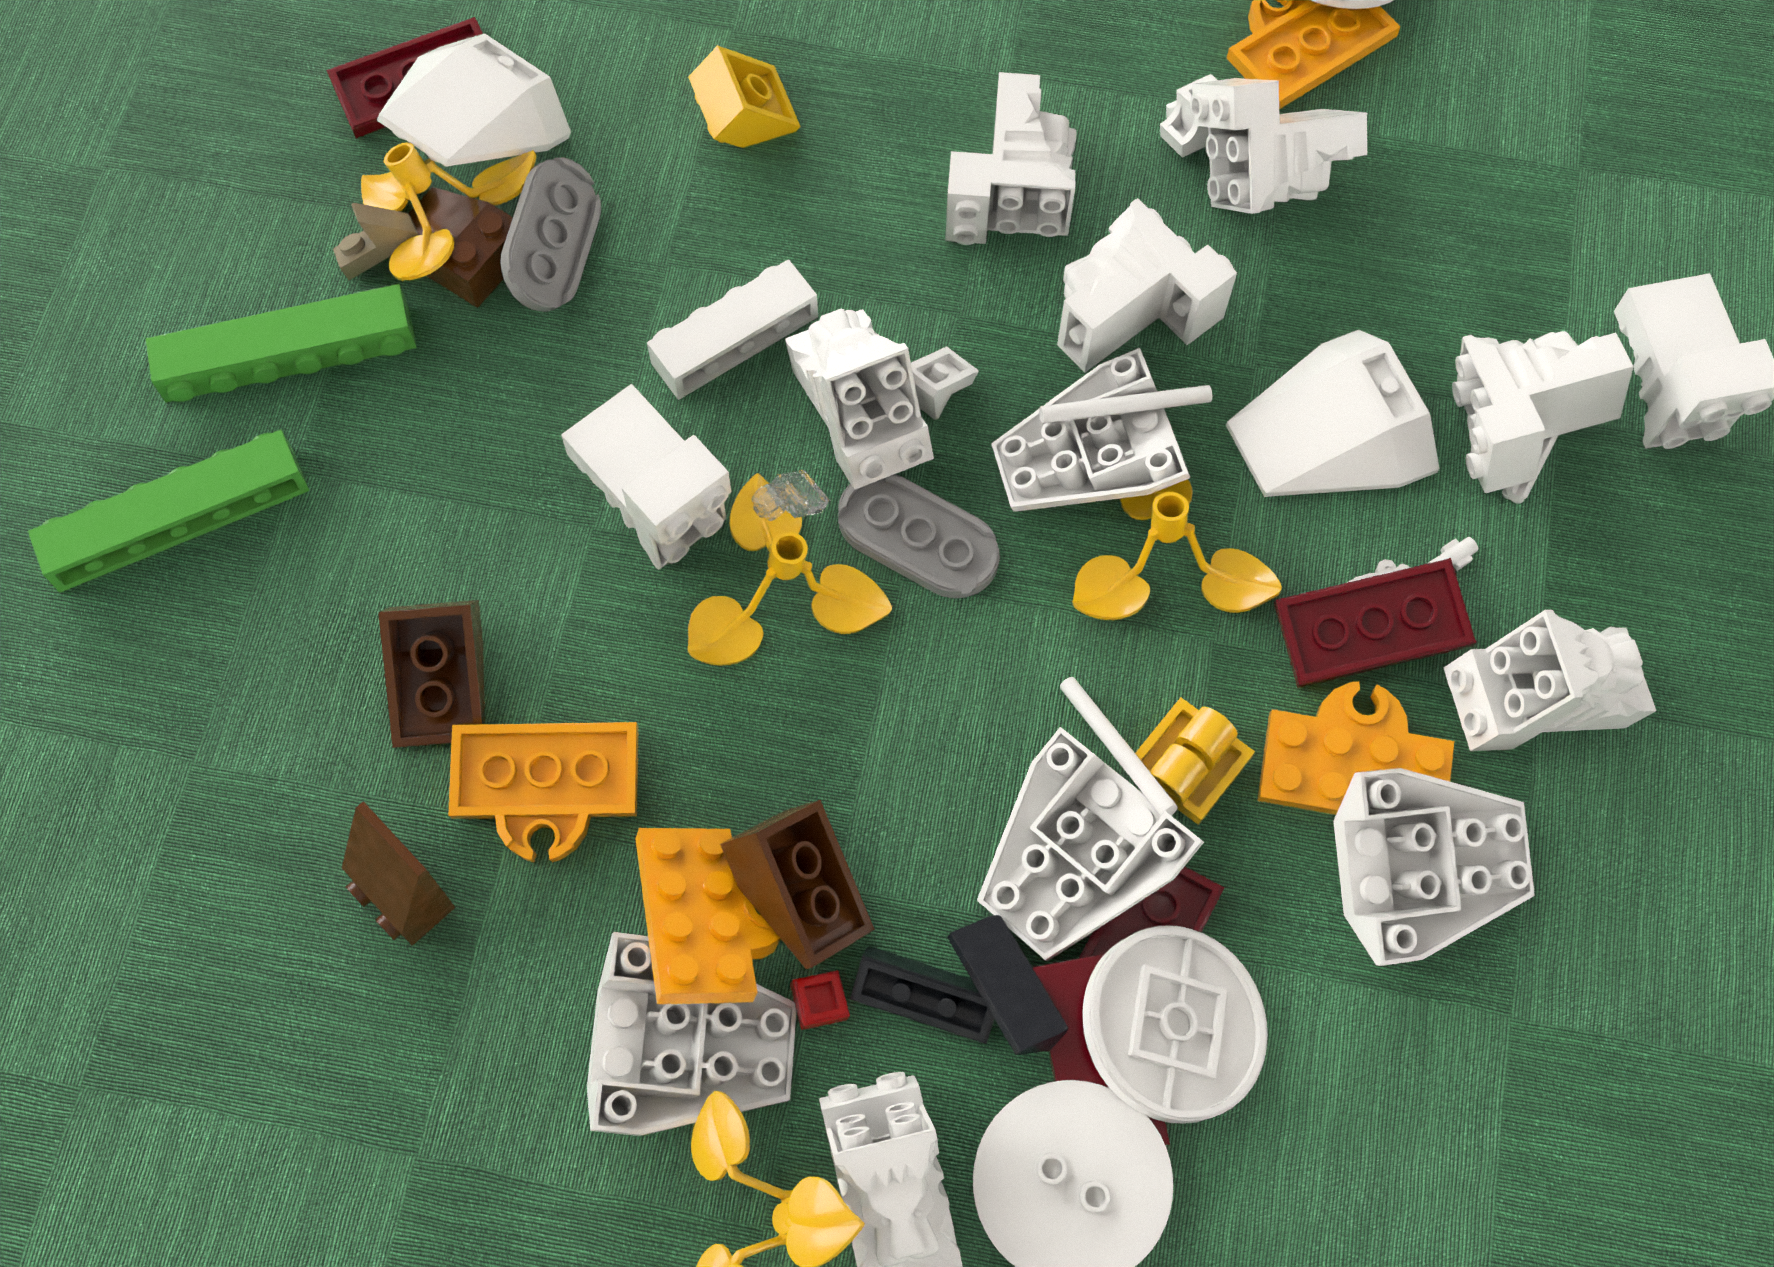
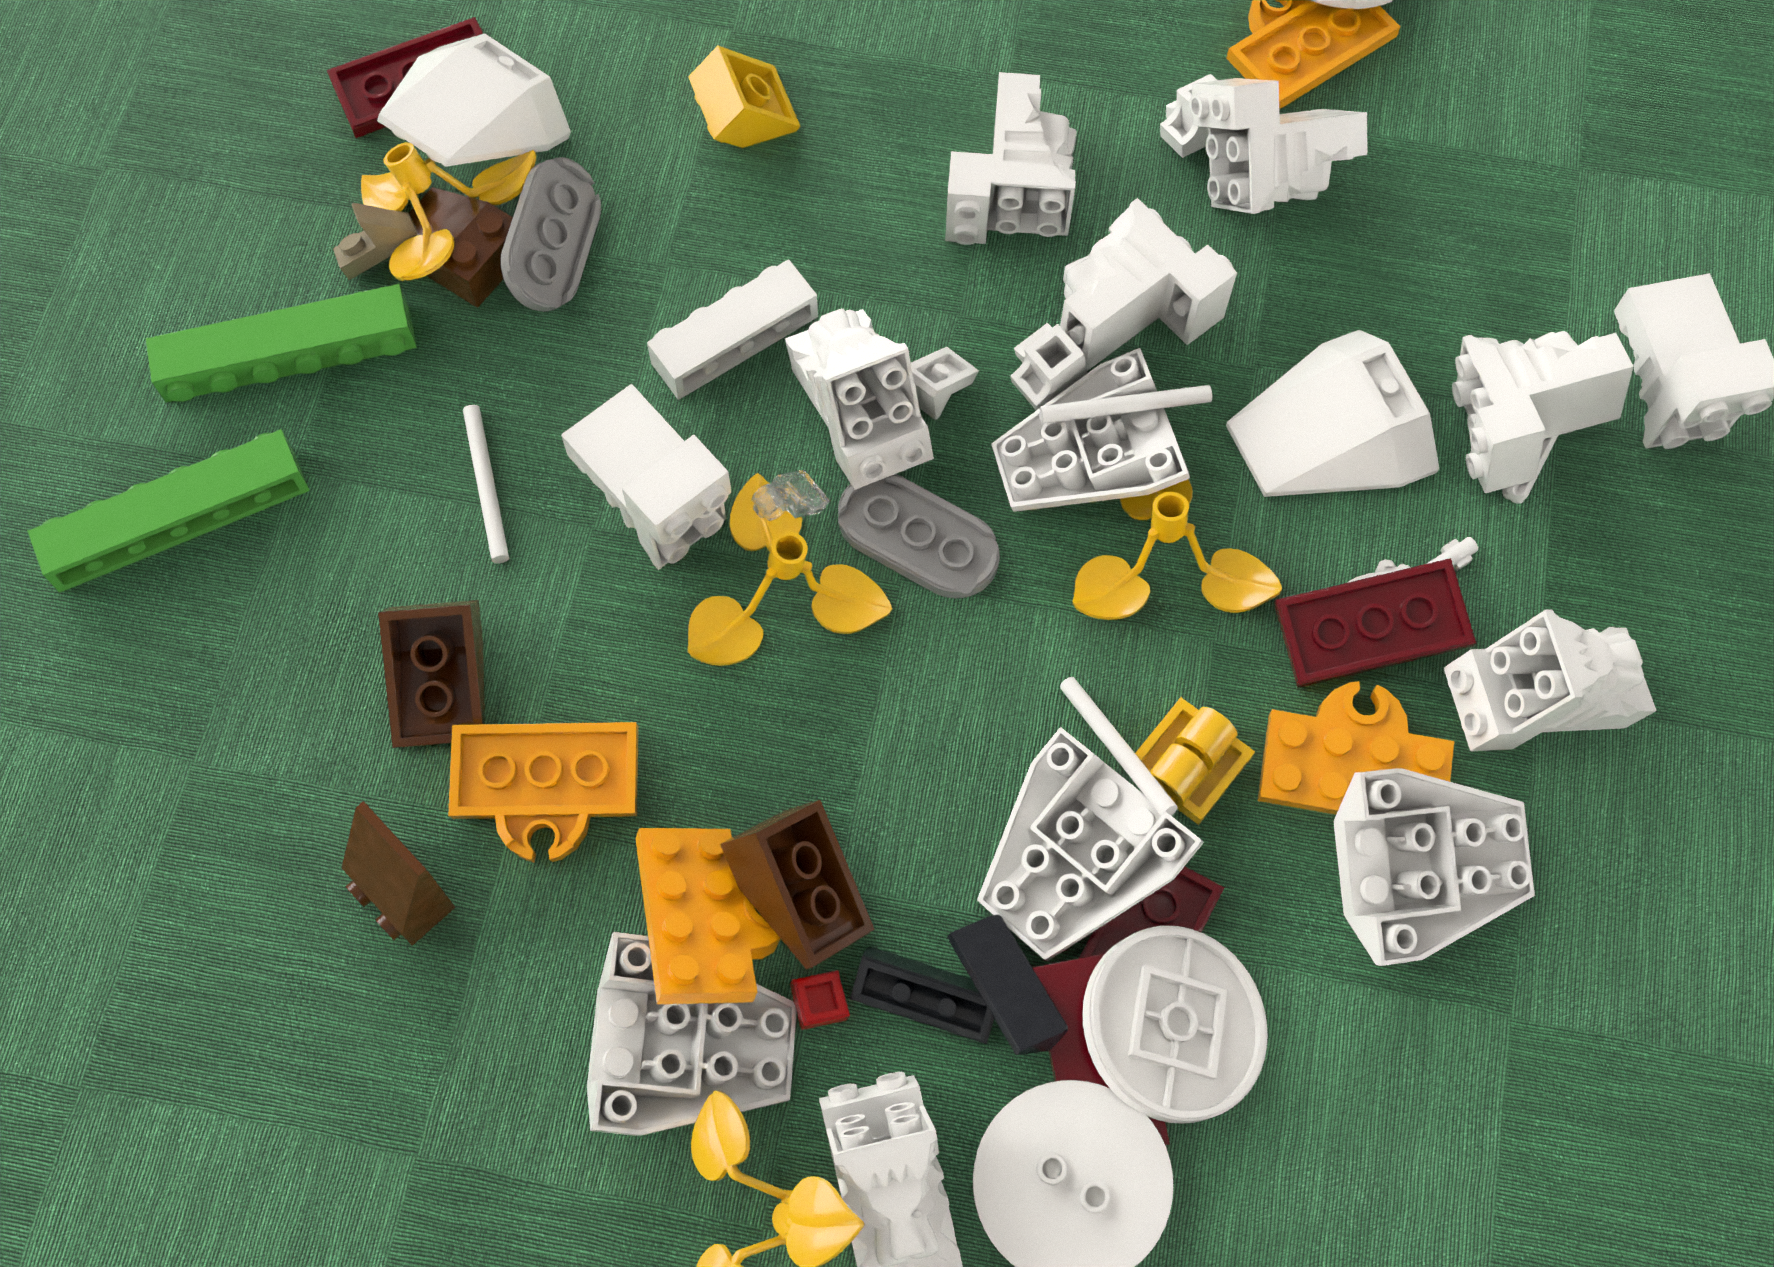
none -> white bar [463,405,509,564]
none -> white brick [1010,323,1087,411]

